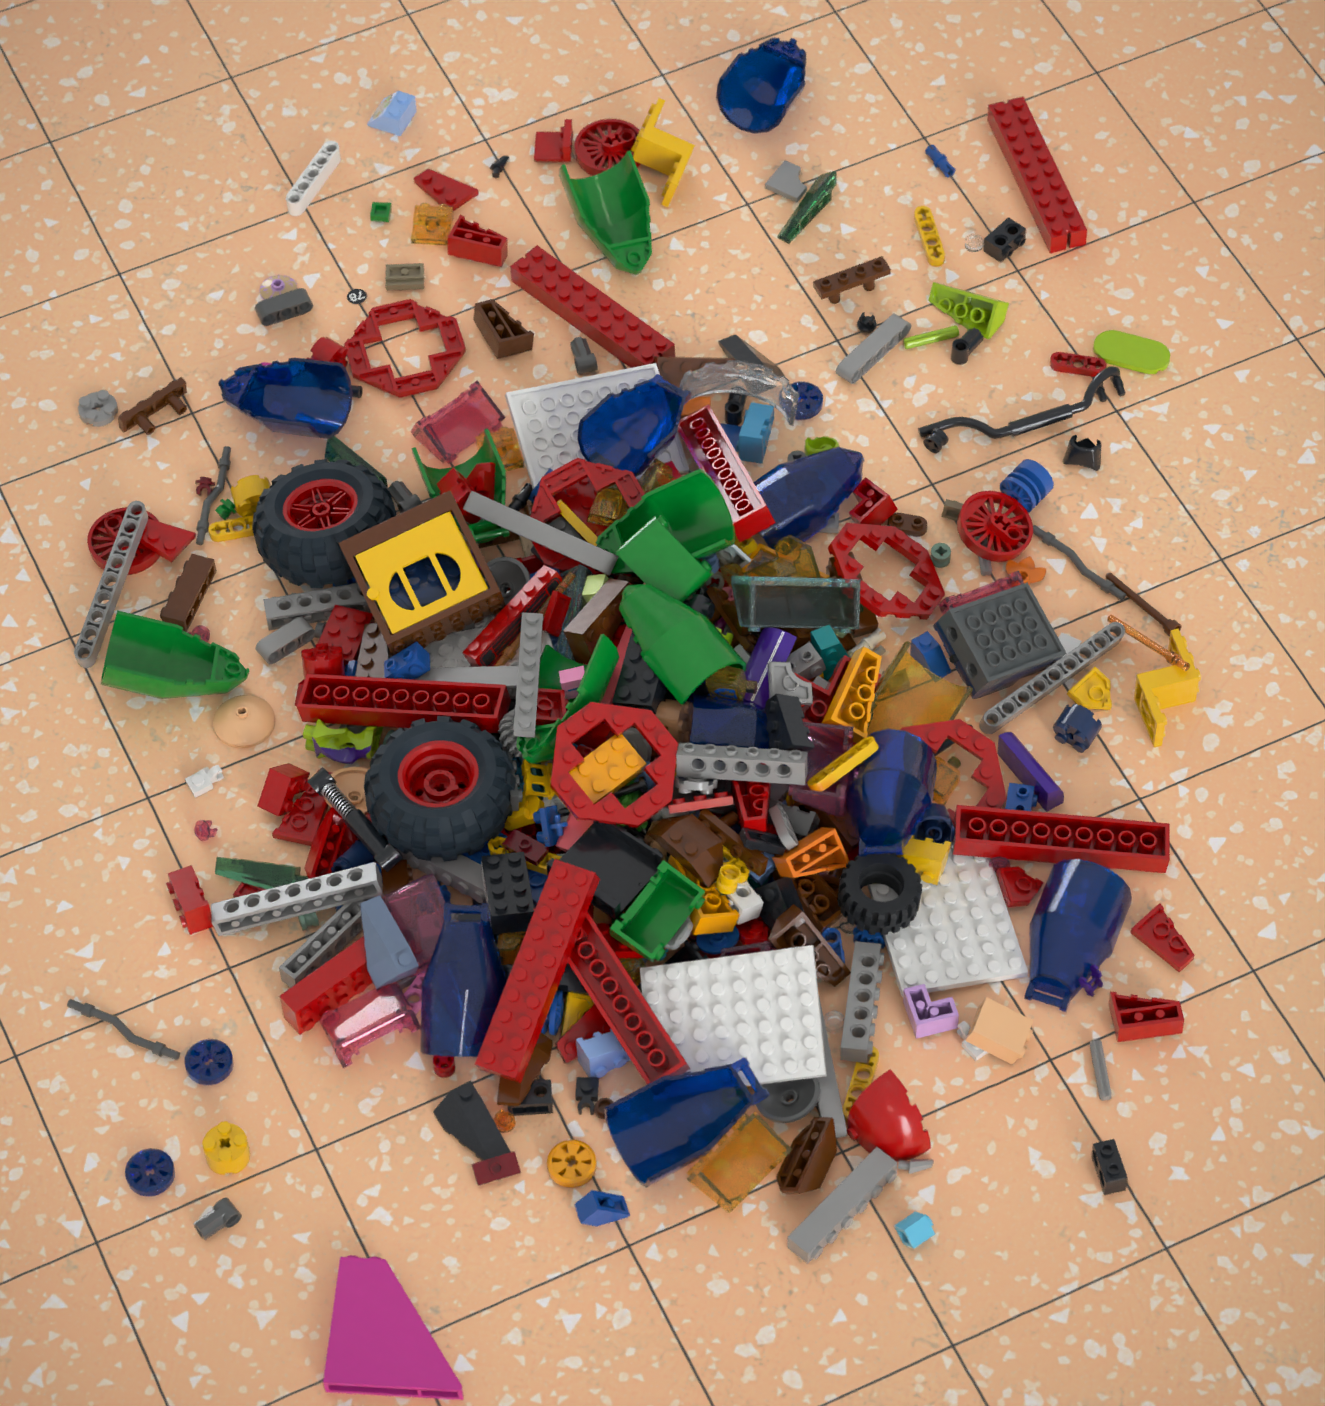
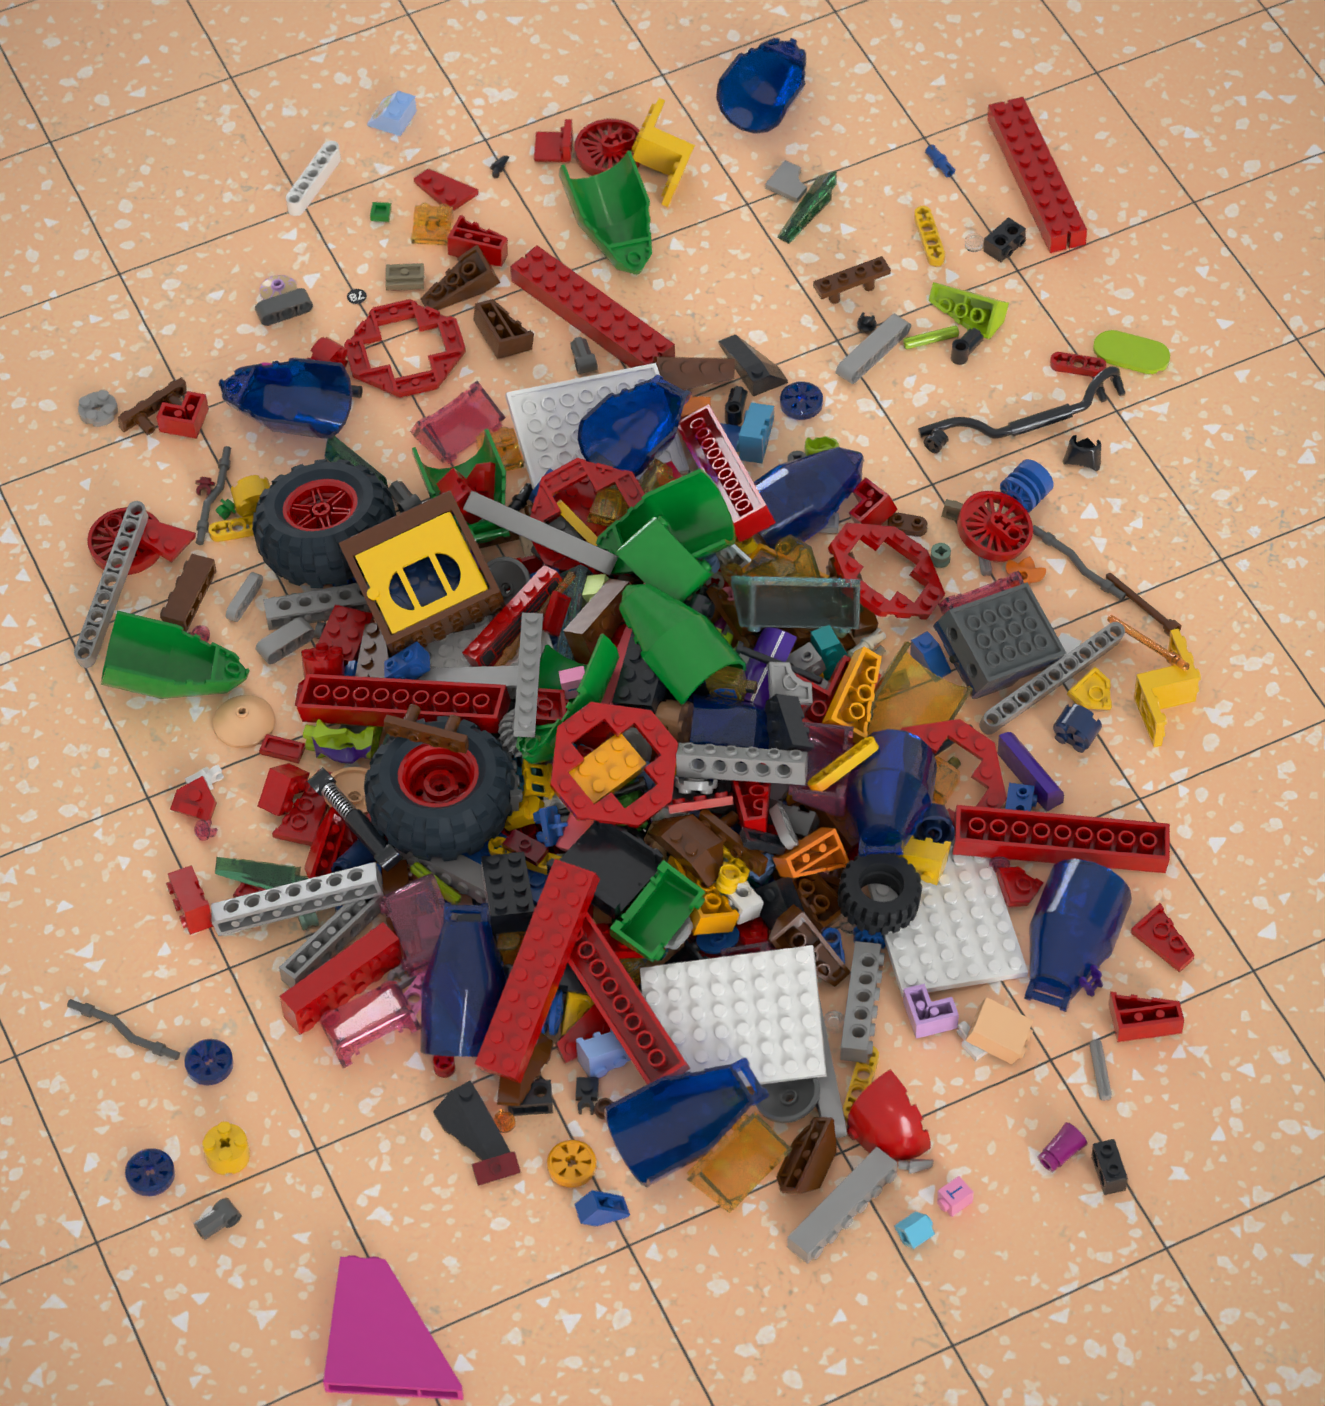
sand blue wedge [360,895,419,990] -> none
clear windscreen [678,360,799,426] -> none
none -> red brick [156,391,209,439]
none -> red plate [170,776,217,822]
none -> light grey beam [226,572,263,622]
none -> red tile [259,734,305,764]
none -> reddish brown plate [384,704,469,754]
none -> lime axle [410,862,462,906]
none -> reddish brown wedge [420,245,501,310]
none -> black bar [735,641,823,685]
none -> bright pink brick [937,1176,973,1217]
none -> magenta plant [1038,1122,1088,1172]

